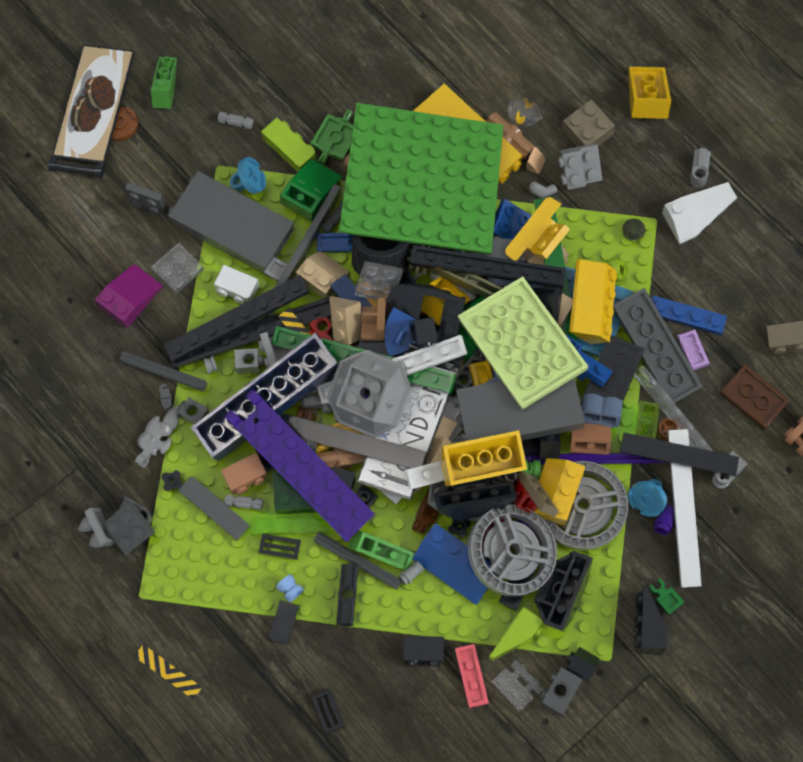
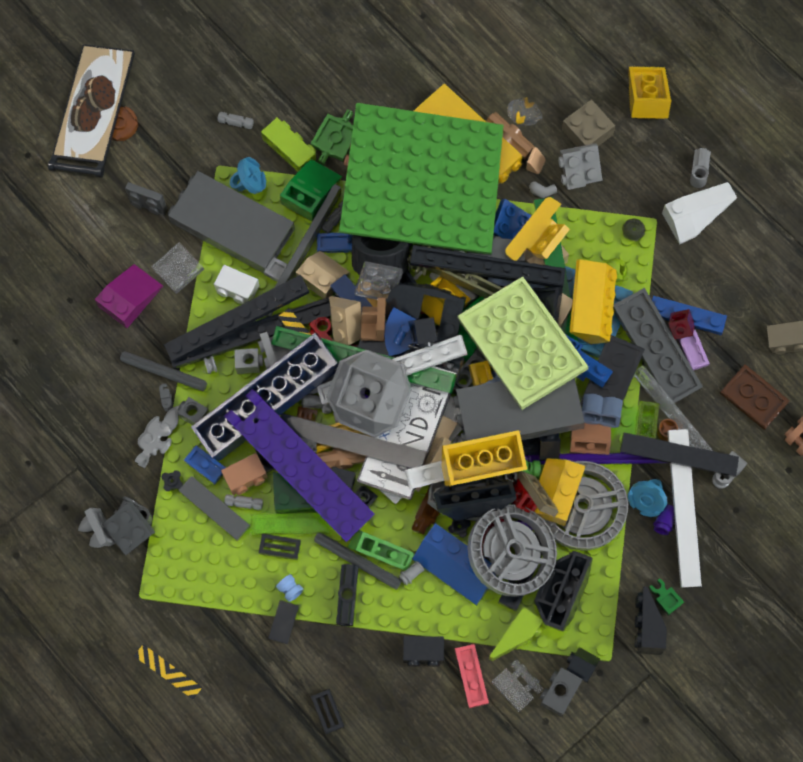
bright green slope [151,57,177,109] -> none
none -> blue plate [184,445,226,485]
none -> dark red brick [669,309,695,340]

